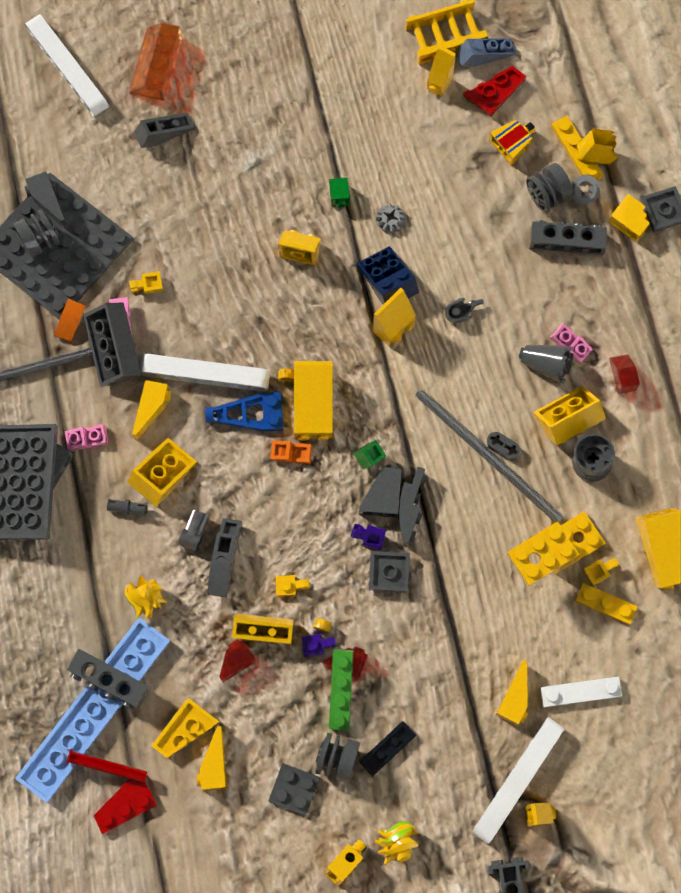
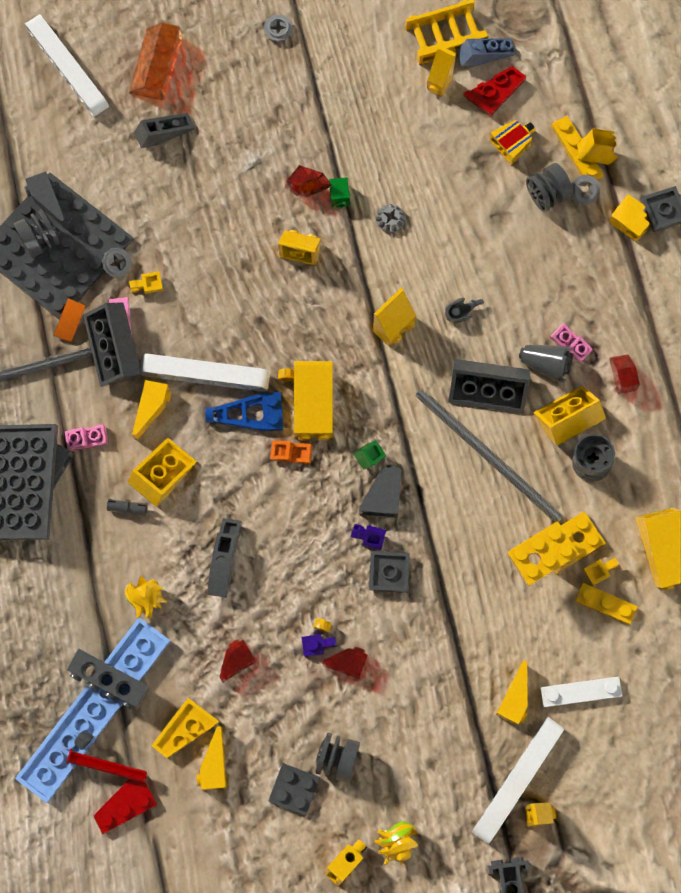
flat silver piece [178,510,209,552] -> none
yellow brick [232,613,294,644] -> none
yellow plate [275,575,310,597] -> none
bright green plate [329,649,354,731] -> none
dark blue slope [357,246,419,304] -> none
black tile [359,721,416,777] -> none
dark grey slope [399,467,427,547] -> none
dark grey beam [487,432,521,461] -> none
dark grey brick [529,220,607,255] -> none
none -> dark grey axle [74,730,93,750]
none -> light grey gear [101,248,131,278]
none -> light grey gear [264,15,293,42]
none -> clear red slope [286,165,332,197]
none -> dark grey slope [448,359,530,413]

